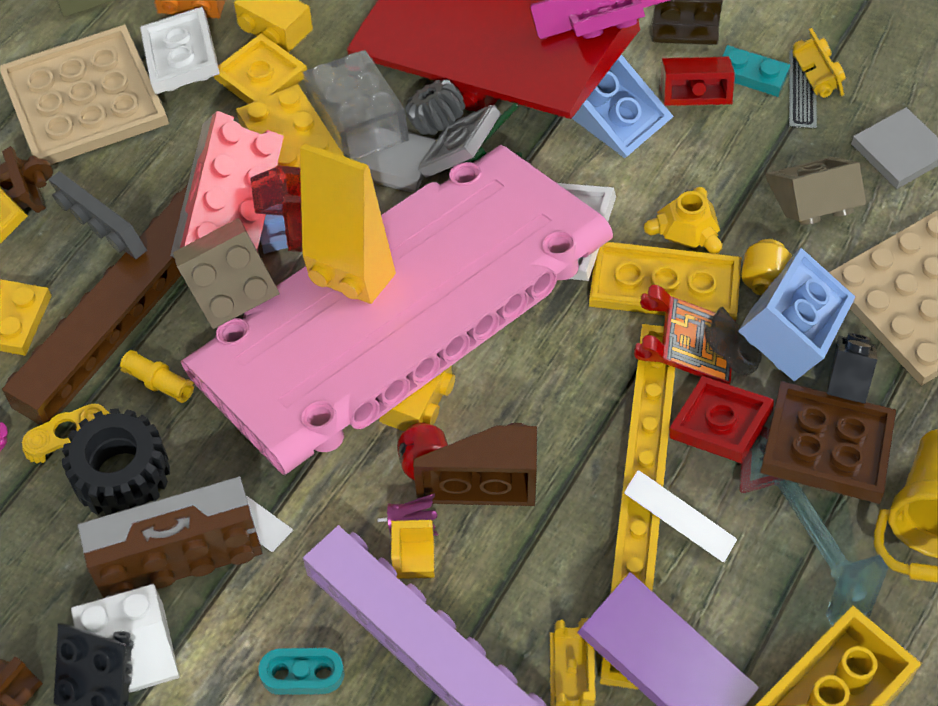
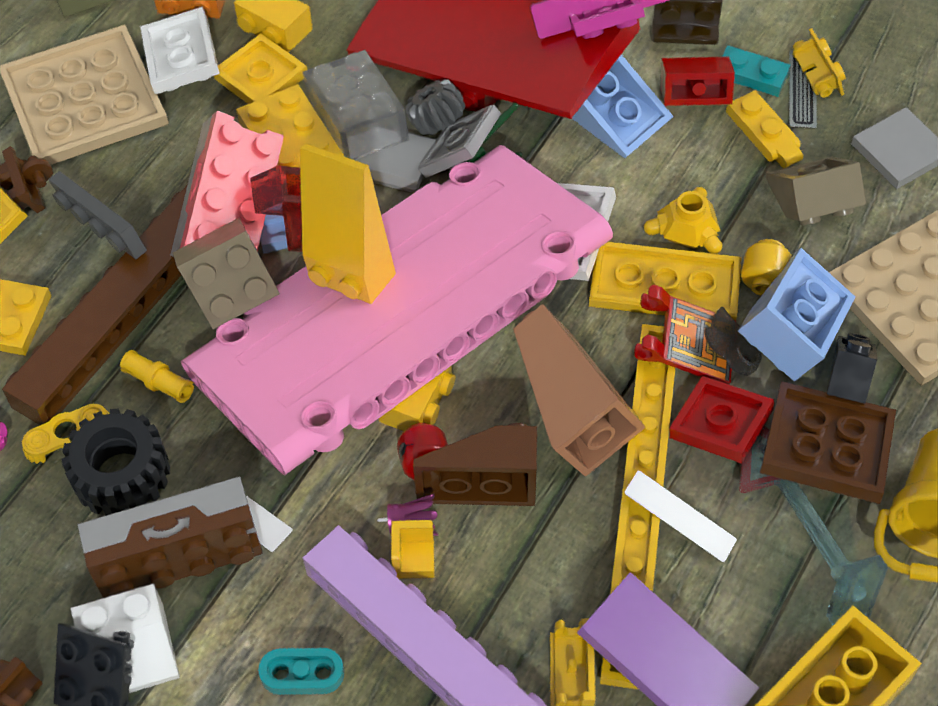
none -> nougat slope [513,304,646,477]
none -> yellow hinge [726,90,803,168]

